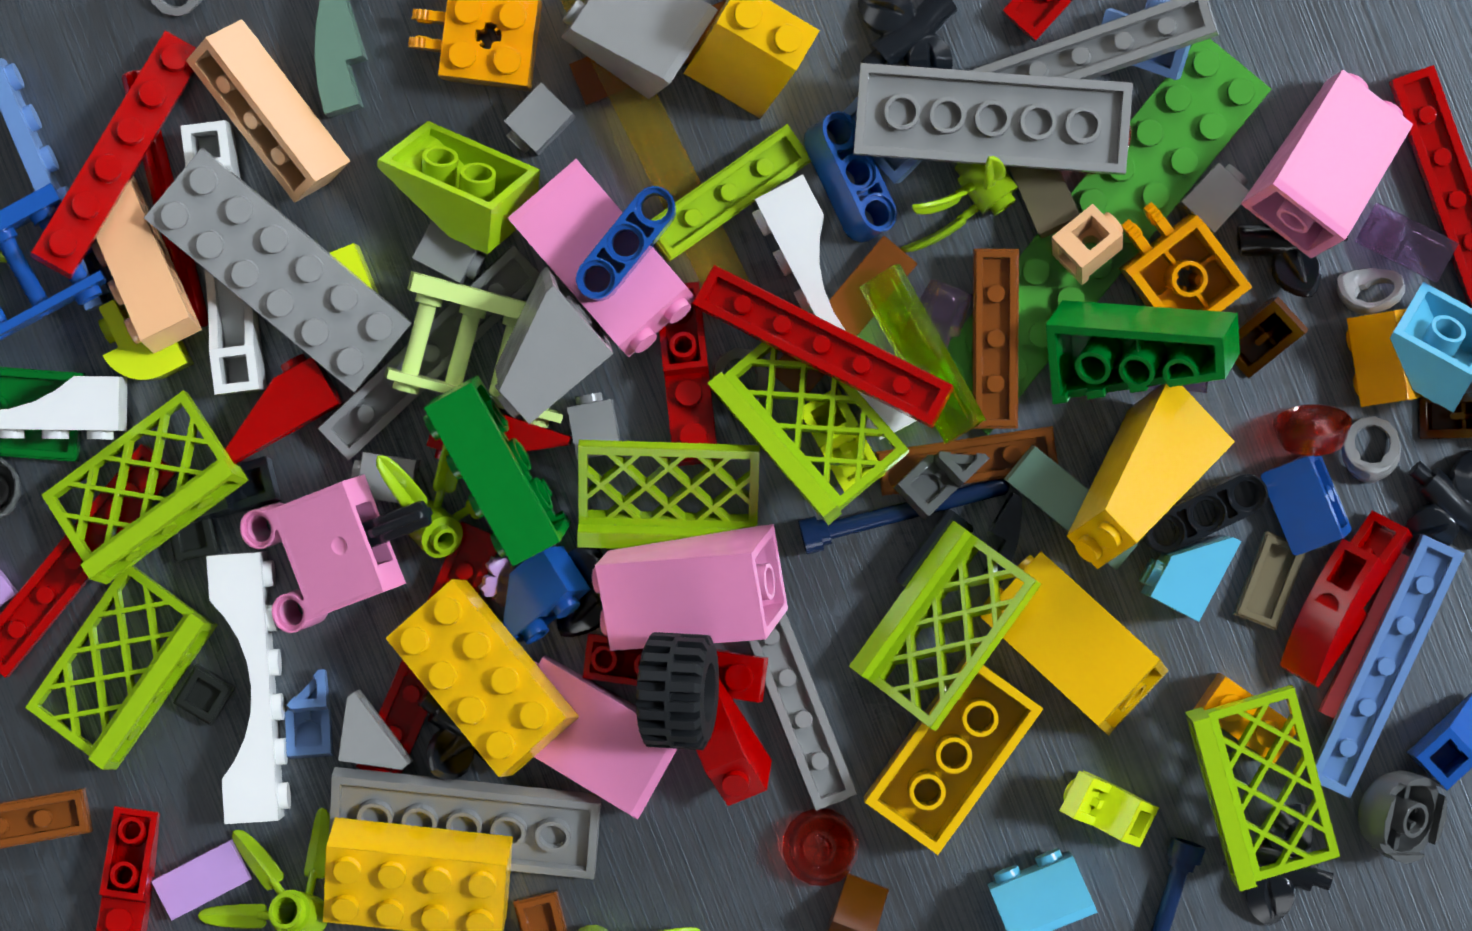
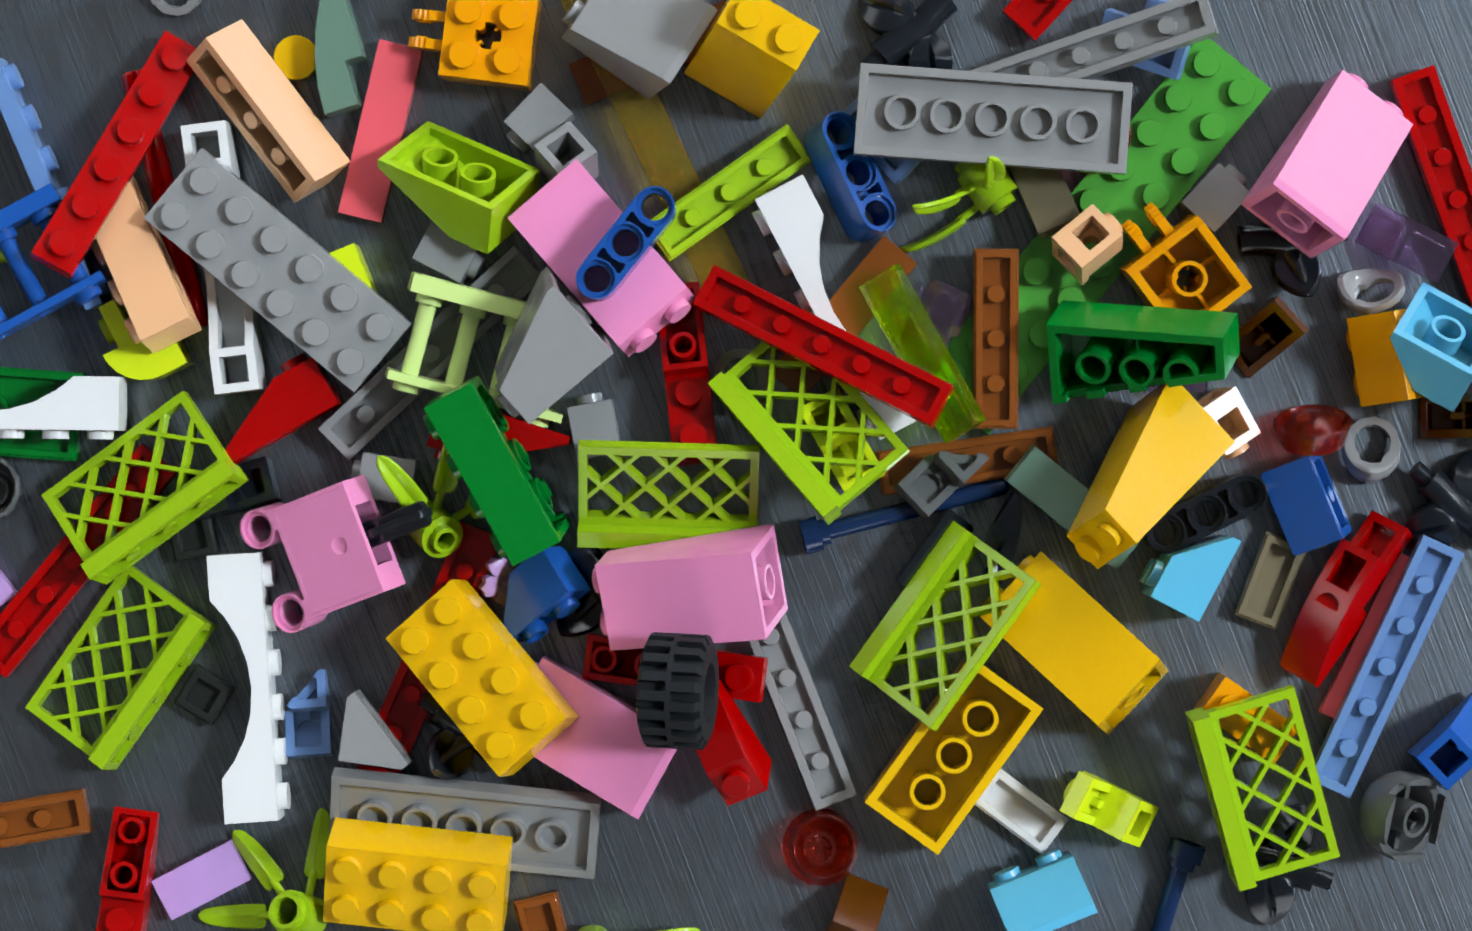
none -> yellow tile [274,35,316,81]
none -> coral tile [338,39,424,224]
none -> light grey brick [534,120,599,182]
none -> white tile [975,769,1069,855]
none -> brick [1196,386,1261,459]

